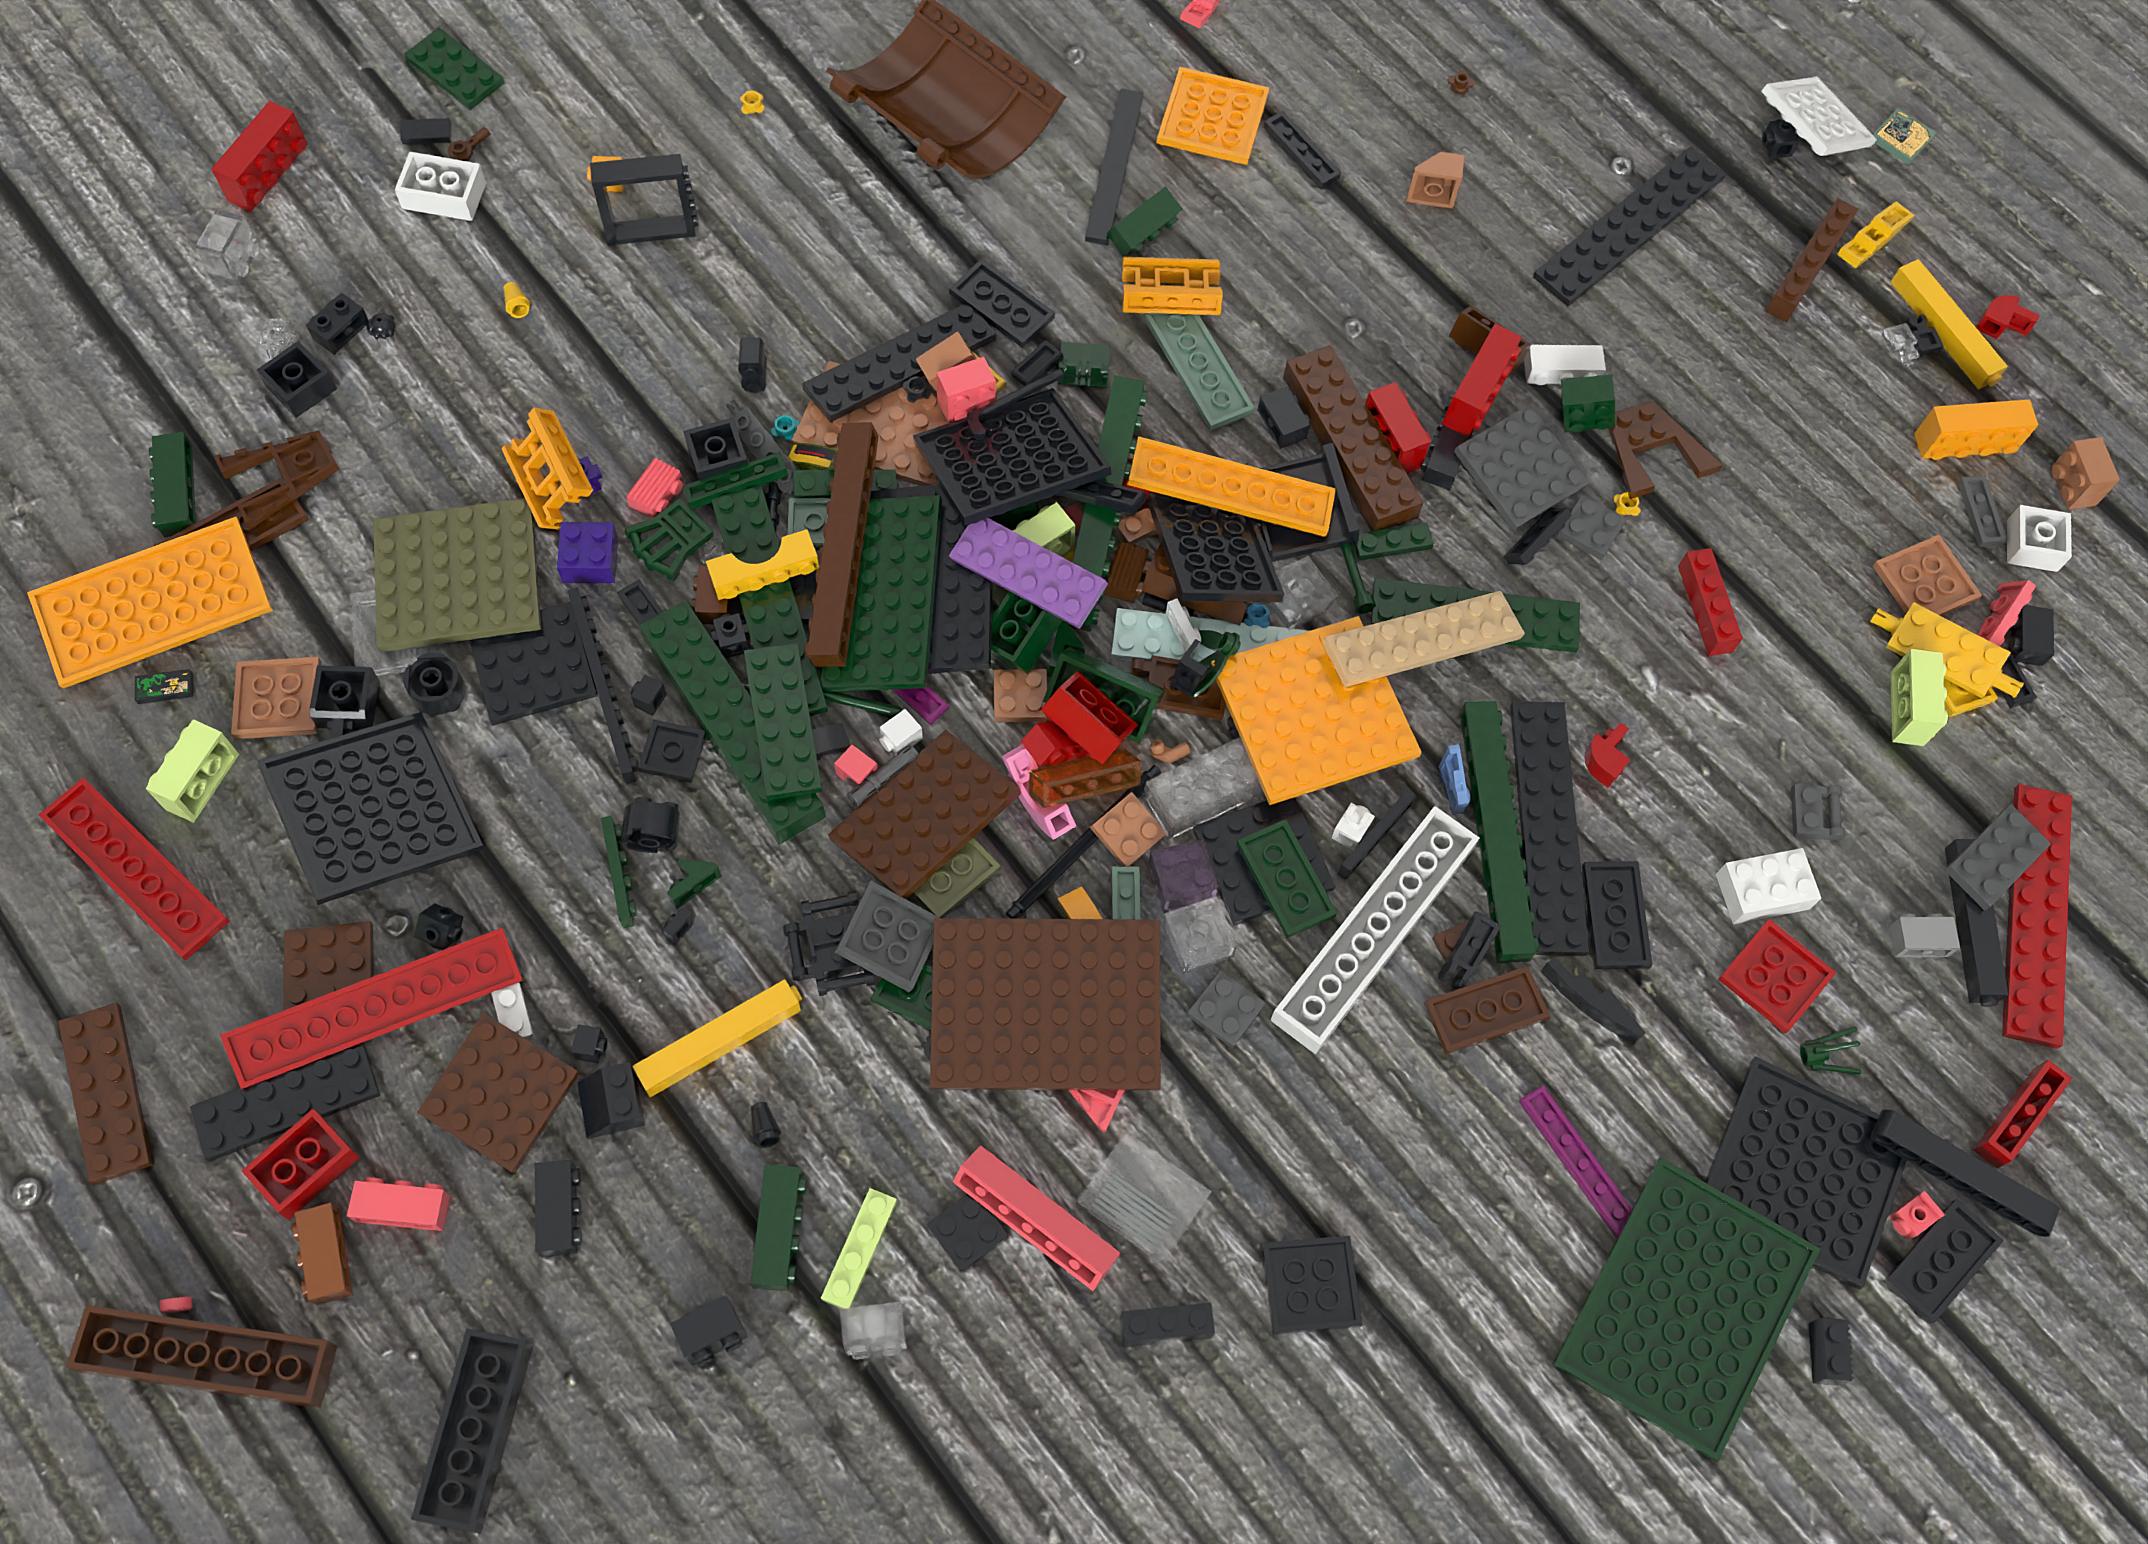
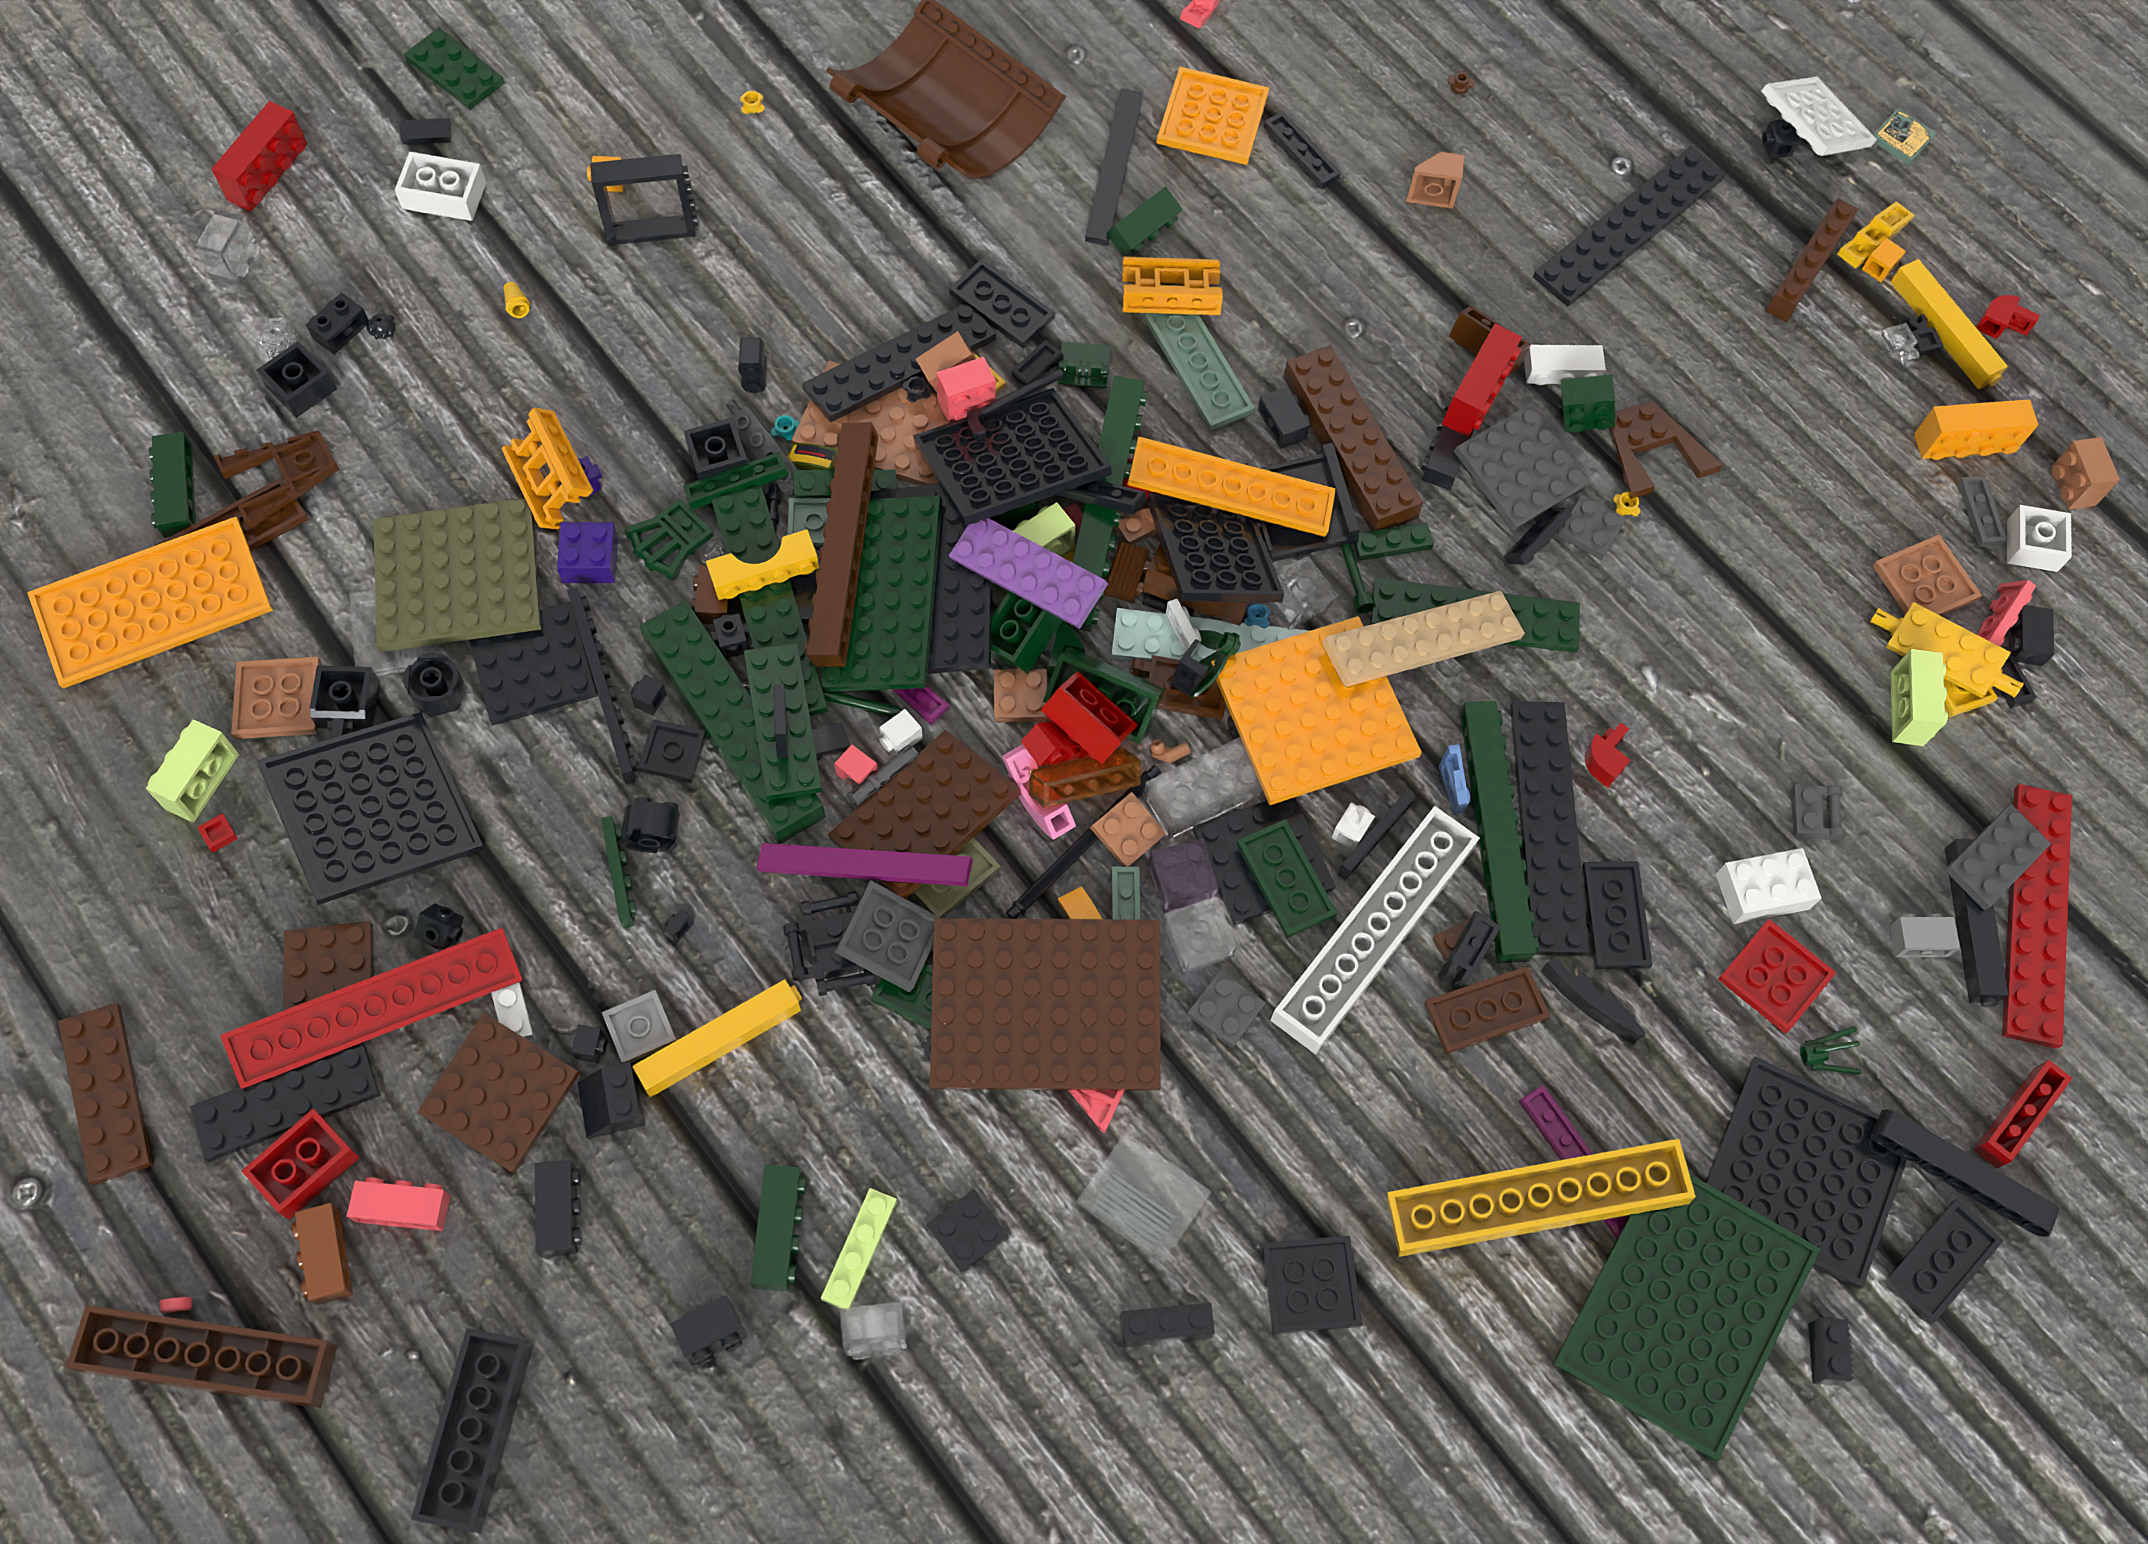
red plate [38,778,230,961] -> none
tile [135,669,193,704] -> none
reddish brown plate [448,127,491,162] -> none
black plate [617,579,663,625] -> none
coral brick [626,458,683,519] -> none
dark green slope [667,859,722,909] -> none
black cone [750,1102,781,1148] -> none
coral brick [953,1145,1120,1291] -> none
red brick [1366,382,1431,474] -> none
red brick [1678,548,1743,656] -> none
coral brick [1889,1191,1945,1240] -> none
none -> red plate [197,813,238,852]
none -> light grey plate [602,990,677,1063]
none -> magenta tile [756,843,973,886]
none -> black tile [773,684,788,758]
none -> yellow brick [1386,1139,1695,1257]
none -> light orange brick [1862,238,1906,282]

